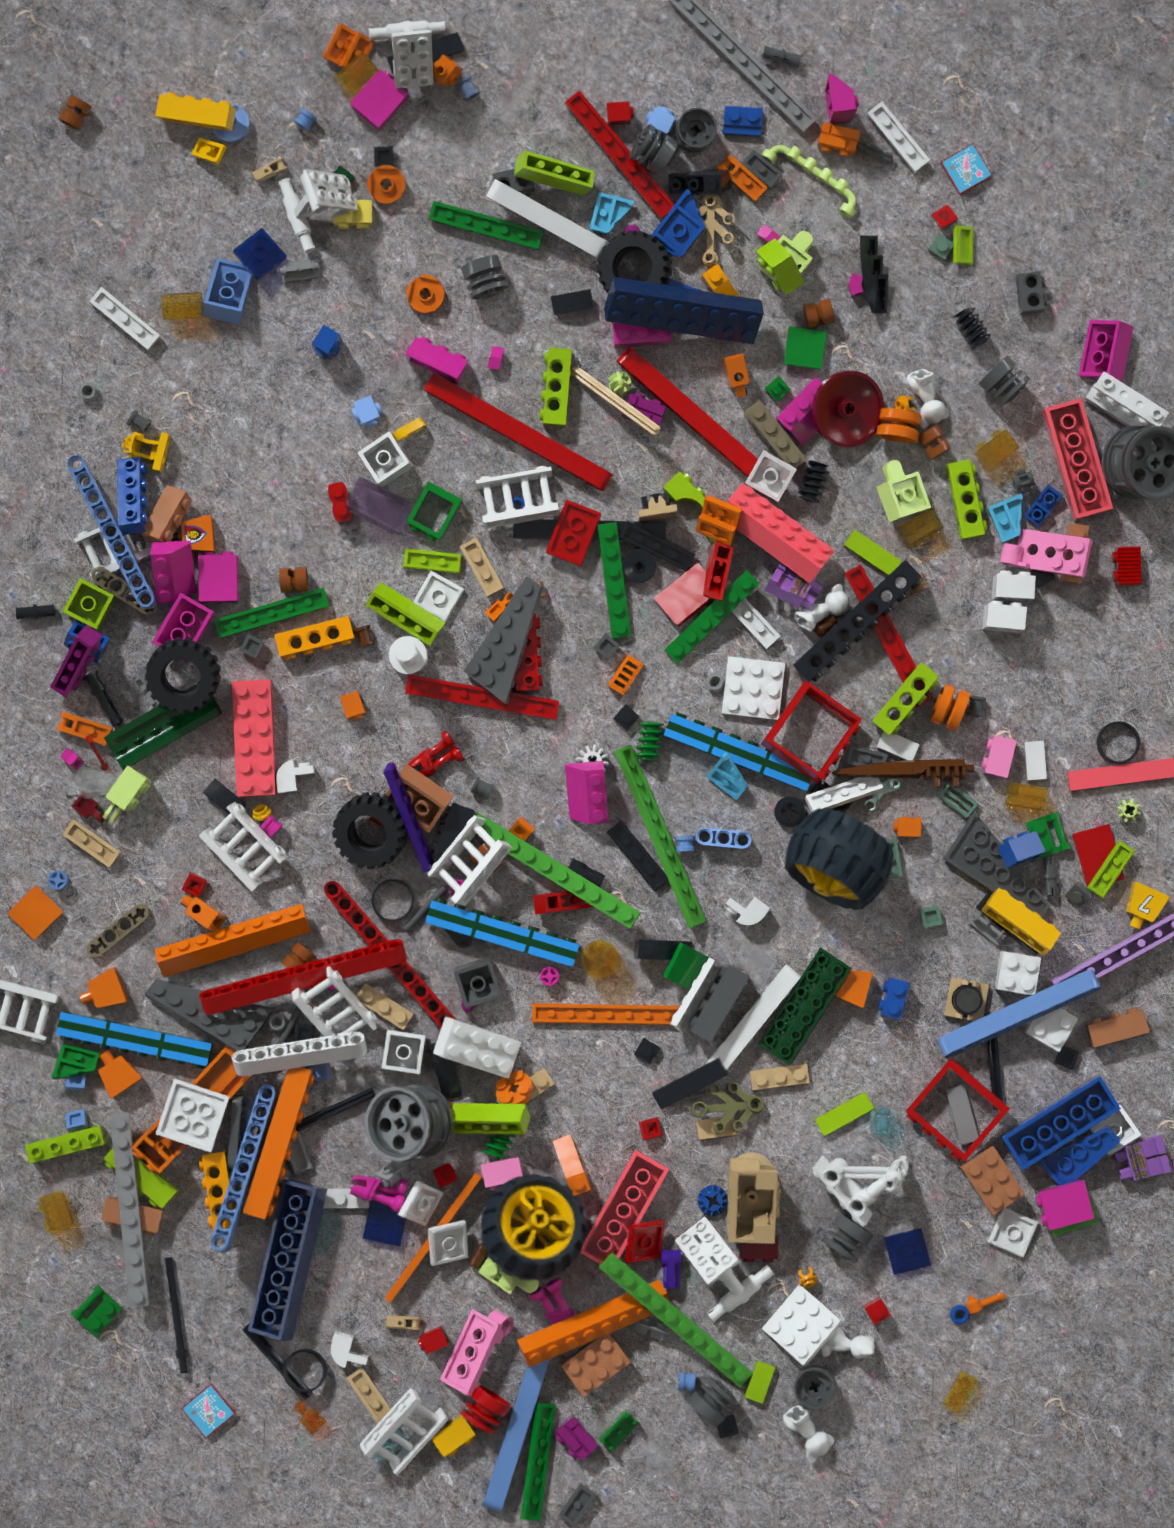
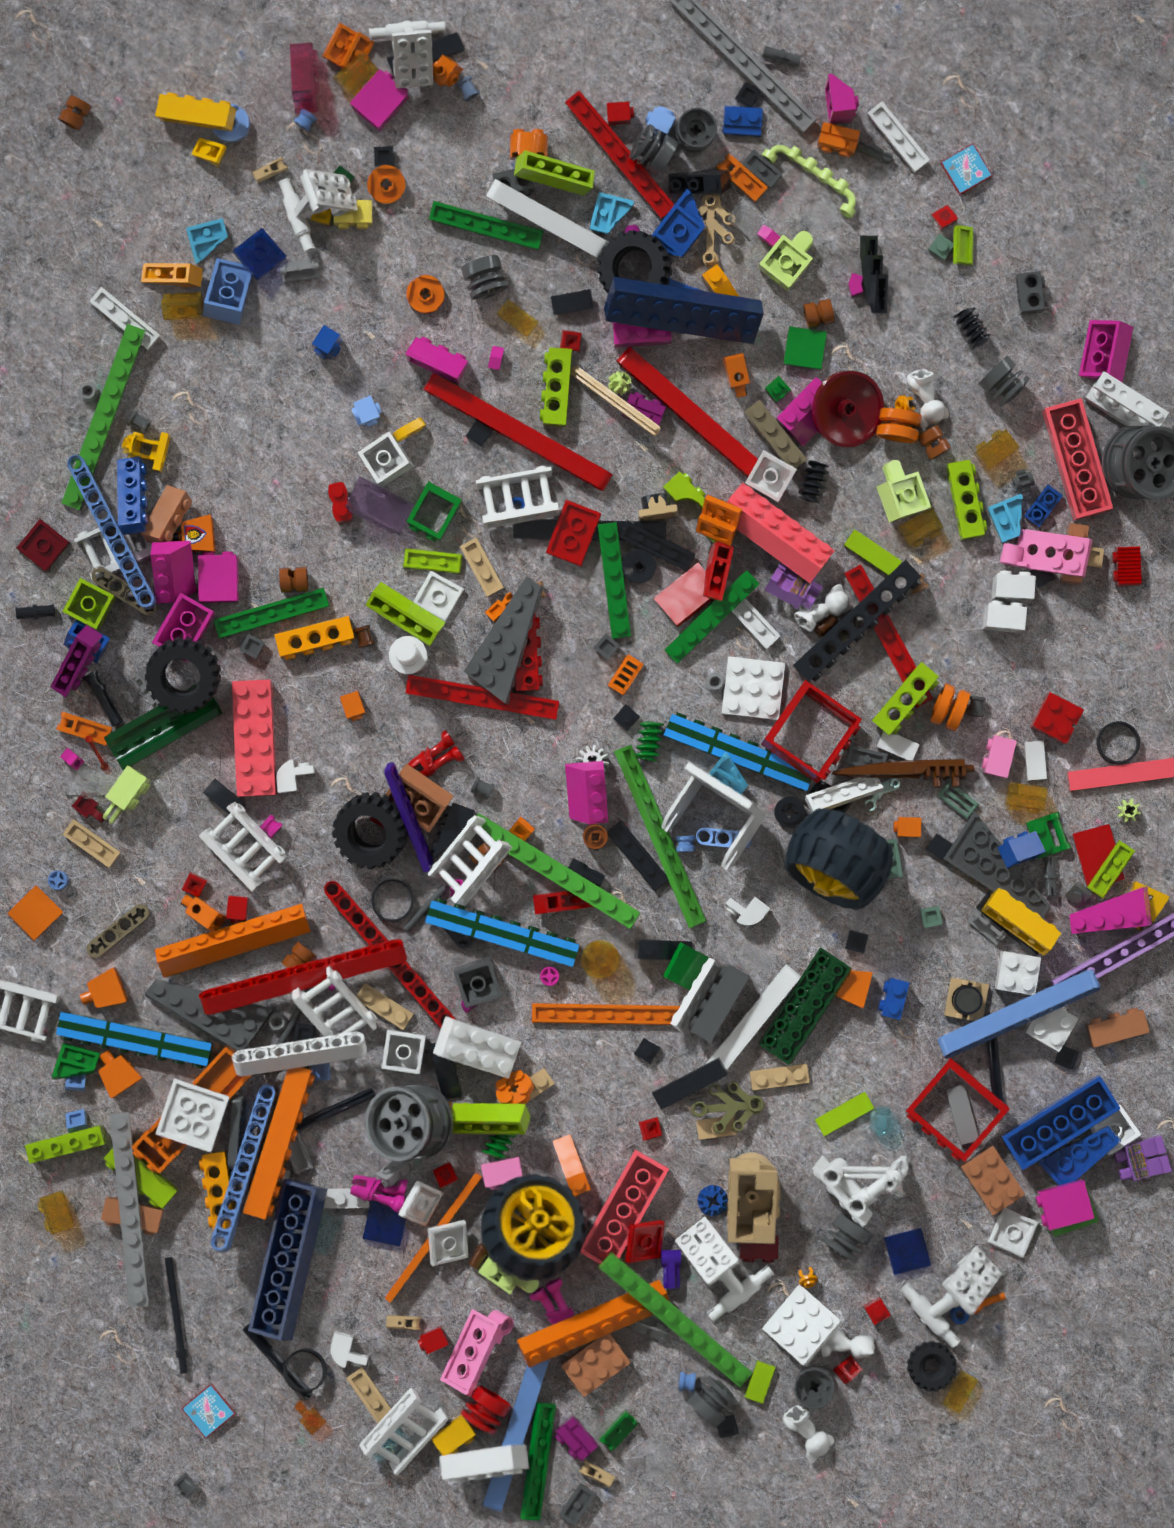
green plate [71,1285,123,1337] -> none
yellow plate [253,804,272,821] -> none
lime brick [756,238,805,295] -> none
none -> dark red tile [16,519,70,573]
none -> bright green plate [61,324,146,510]
none -> light orange slope [141,263,203,287]
none -> dark grey bush [173,1472,199,1498]
none -> medium azure wing [186,218,228,264]
none -> red brick [226,895,249,923]
none -> clear pink wedge [290,42,320,113]
none -> yellow plate [310,208,332,226]
none -> white brick [440,1445,529,1483]
none -> black tile [466,420,492,447]
none -> clear yellow plate [497,299,539,338]
none -> orange brick [510,129,548,161]
none -> red tile [560,330,582,352]
none -> tan bar [579,1460,615,1488]
none -> dark orange wheel [583,824,608,850]
none -> white piece [661,762,766,871]
none -> black tile [735,82,761,107]
none -> red slope [833,1355,863,1384]
none -> black plate [845,930,869,954]
none -> white plate [900,1246,1002,1349]
none -> black tyre [907,1341,957,1392]
none -> black tile [926,833,952,860]
none -> red piece [1030,692,1084,745]
none -> dark pink wedge [1069,887,1152,934]
none -> tan plate [1087,547,1104,568]

